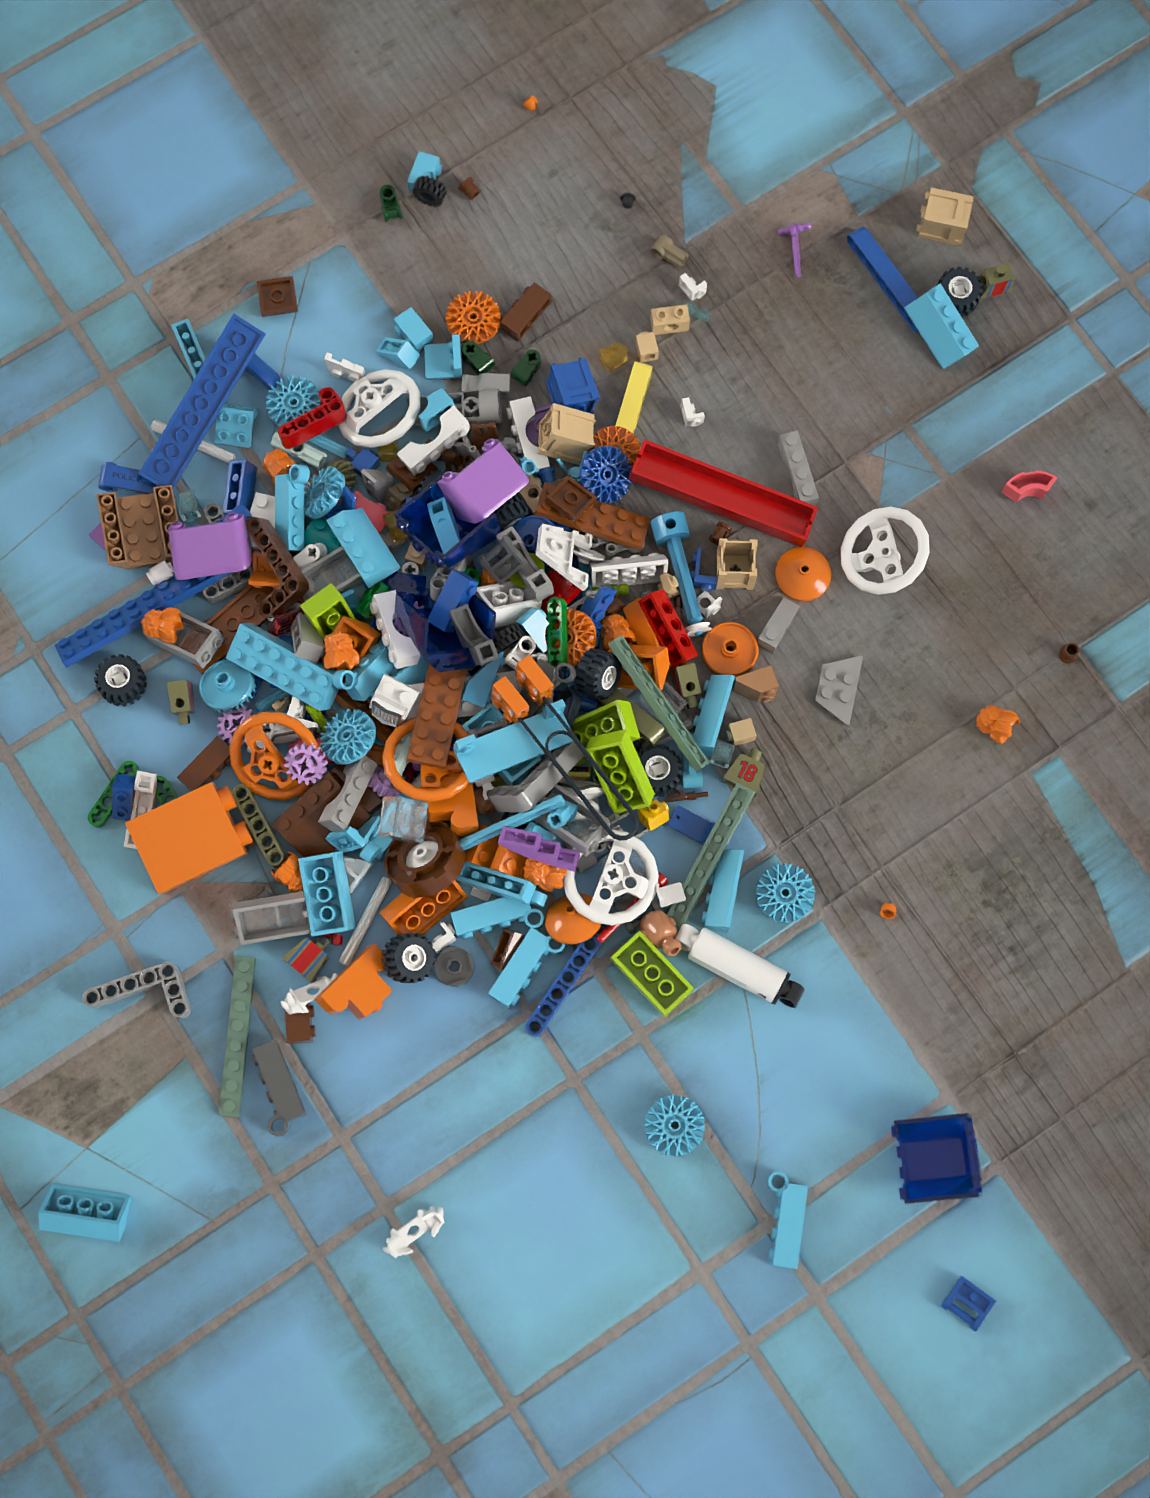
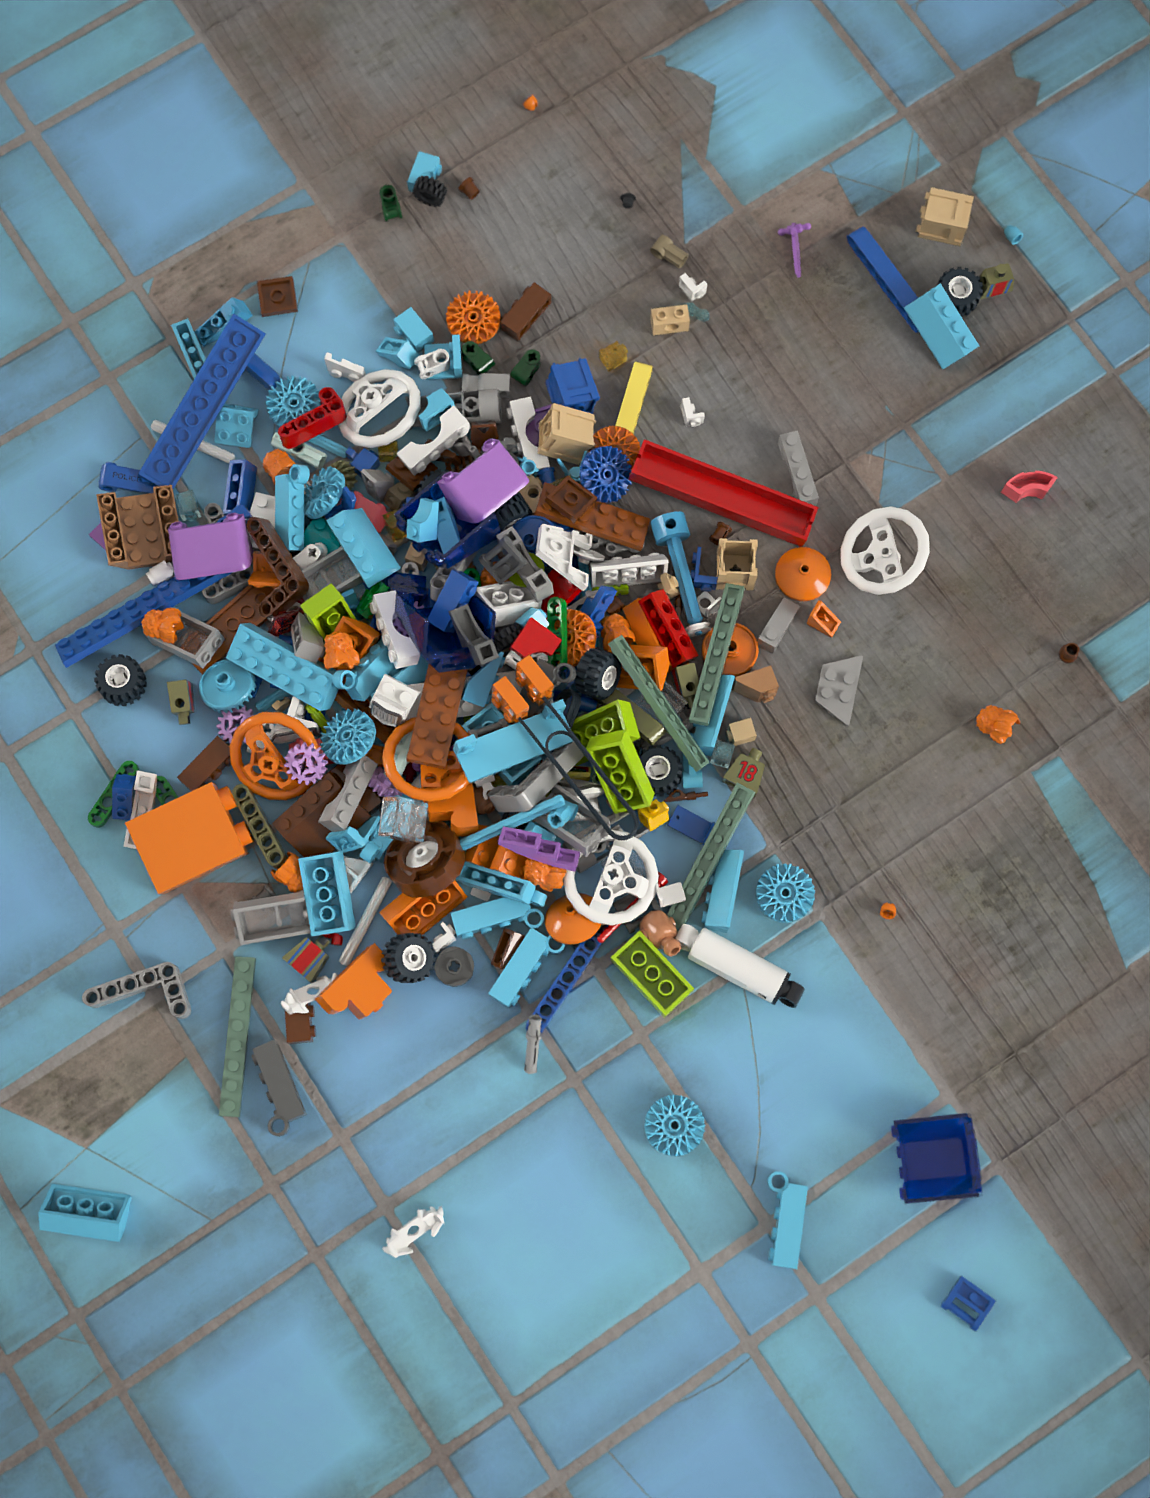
tan brick [636,332,659,363] -> none
none -> dark azure slope [194,297,253,346]
none -> medium azure arch [407,498,439,542]
none -> white piece [414,349,450,379]
none -> red tile [509,617,562,659]
none -> light grey pin [524,1015,542,1074]
none -> sand green plate [689,583,745,726]
none -> orange slope [806,600,841,637]
none -> medium azure hose [1004,225,1023,245]

